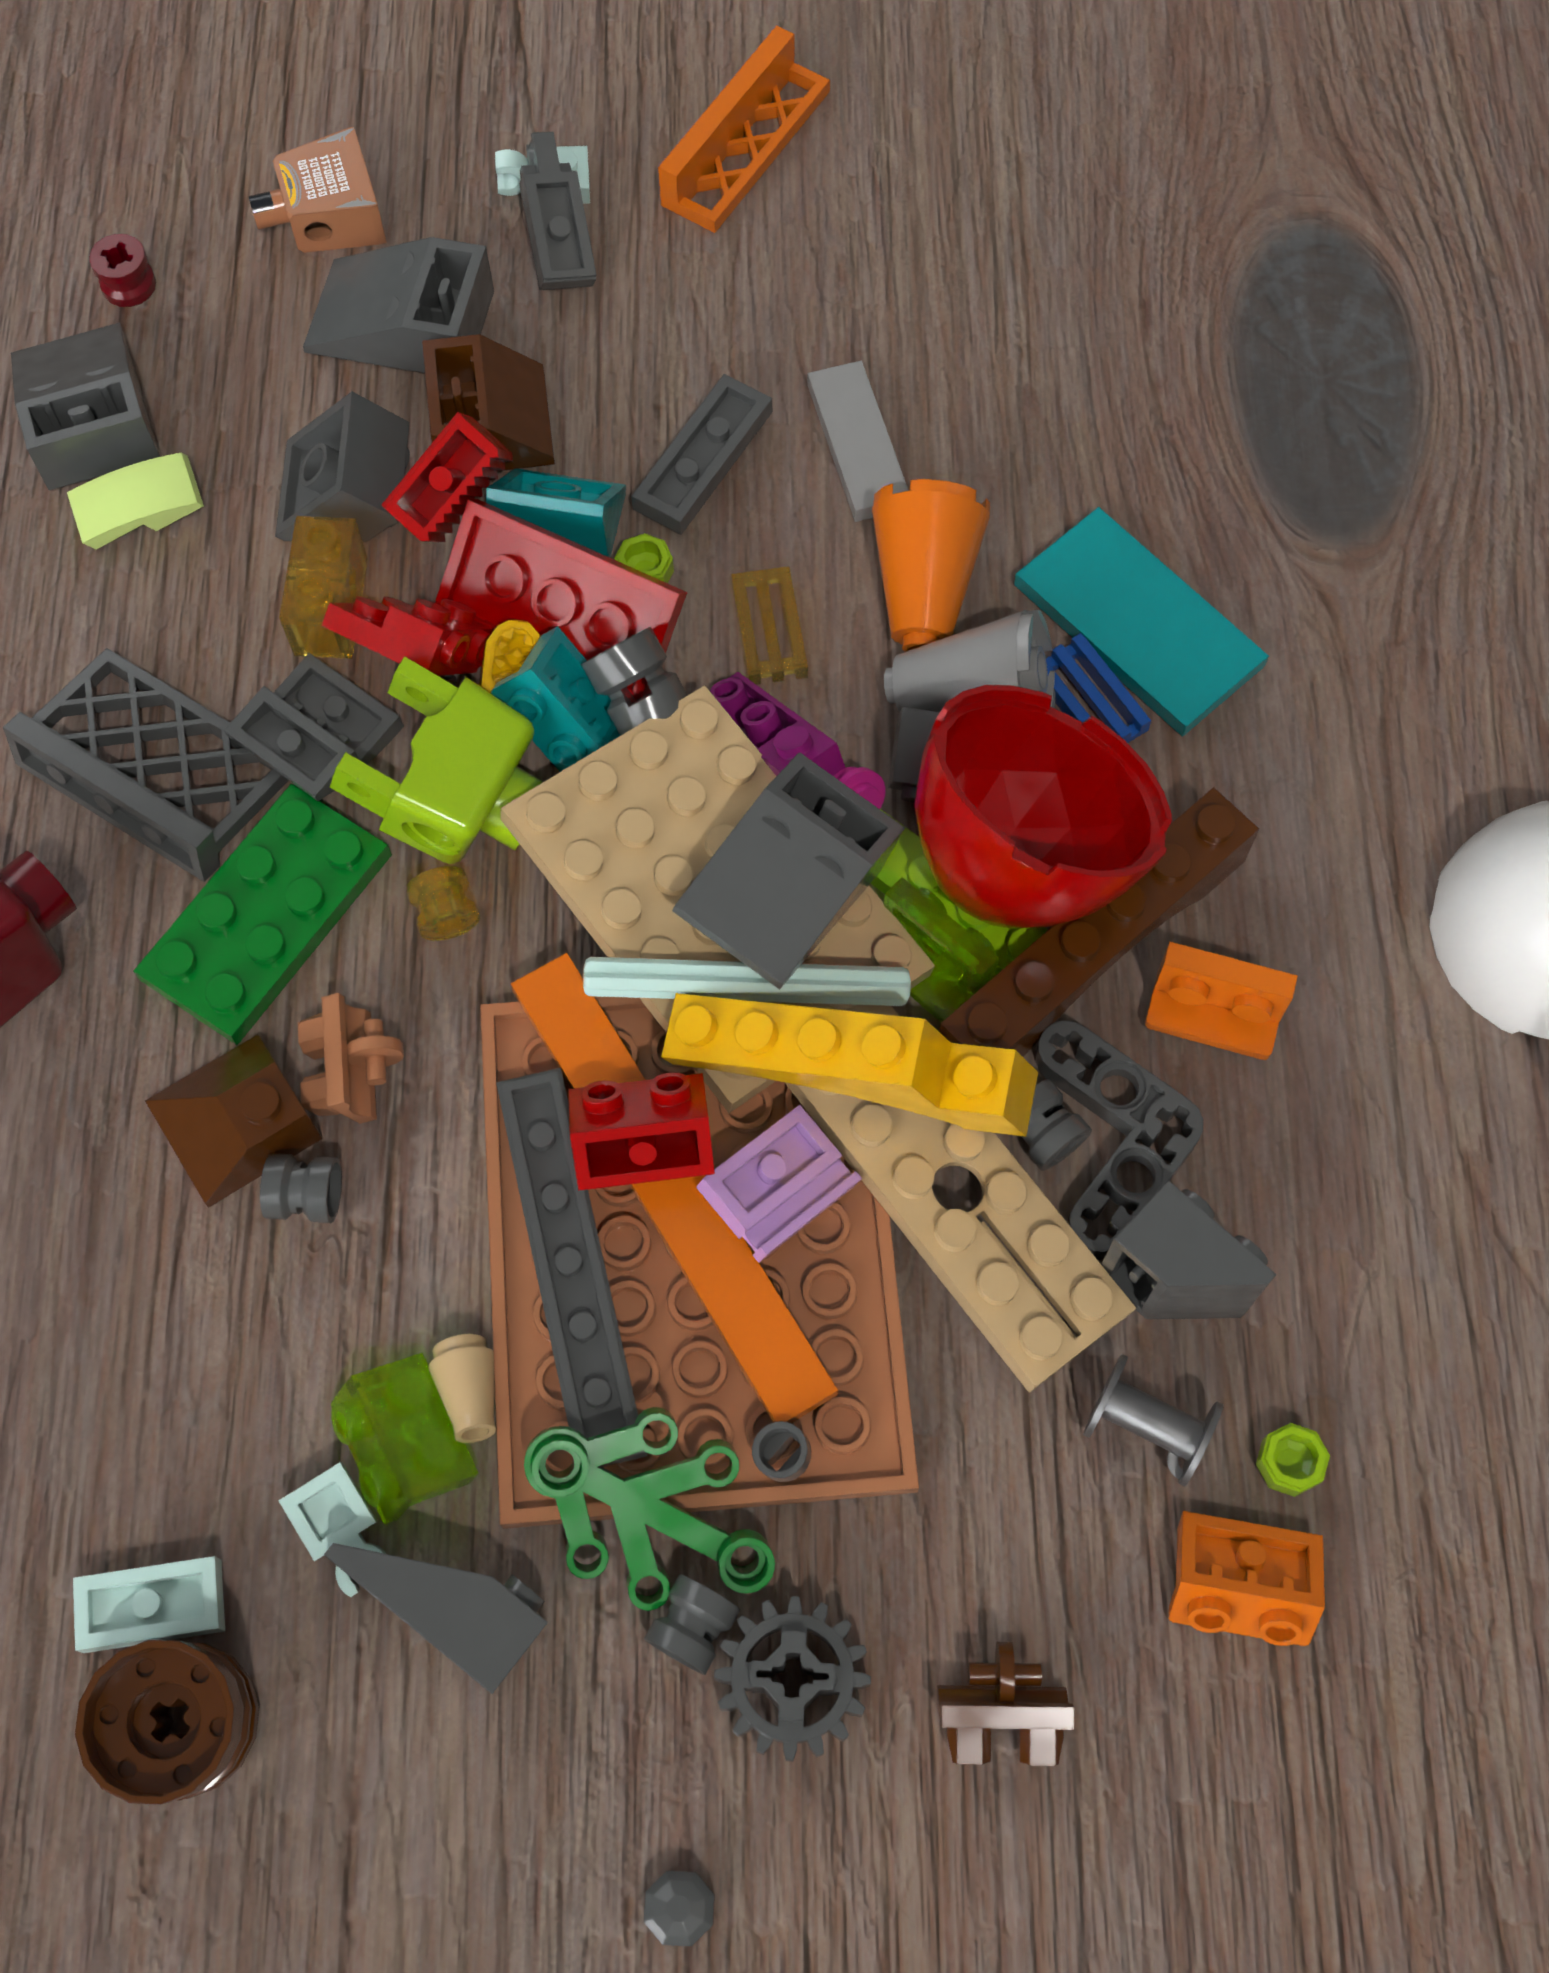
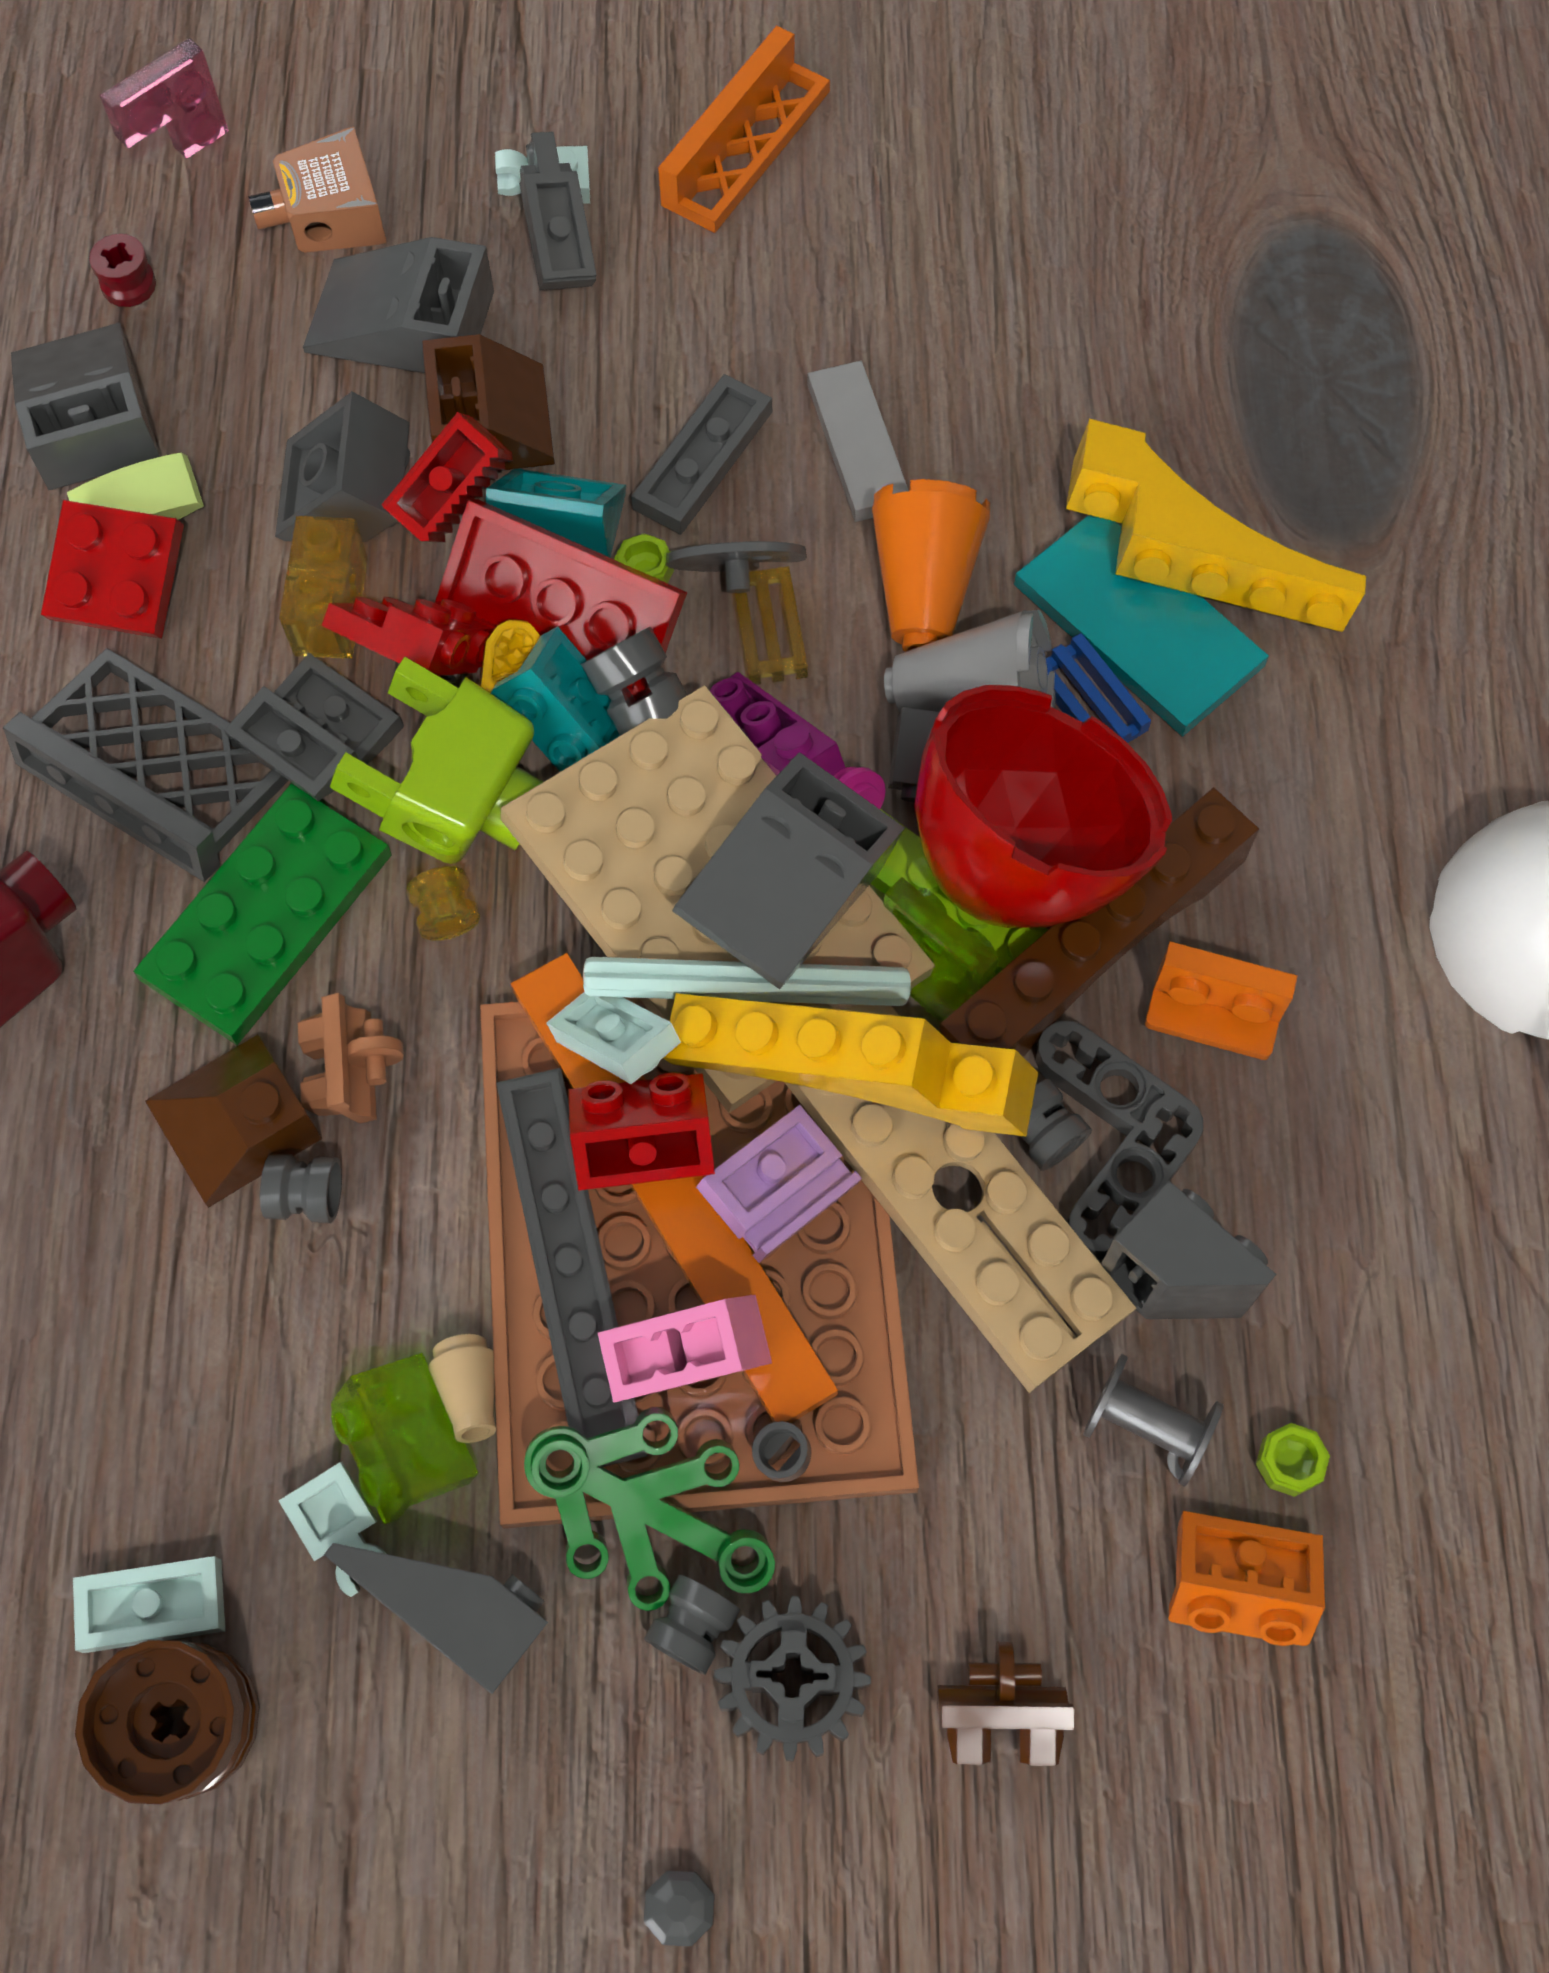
none -> red plate [41,500,184,639]
none -> clear pink plate [100,38,229,159]
none -> light aqua plate [547,992,681,1085]
none -> bright pink brick [598,1295,772,1403]
none -> dark grey piece [666,541,807,593]
none -> yellow arch [1066,418,1366,632]

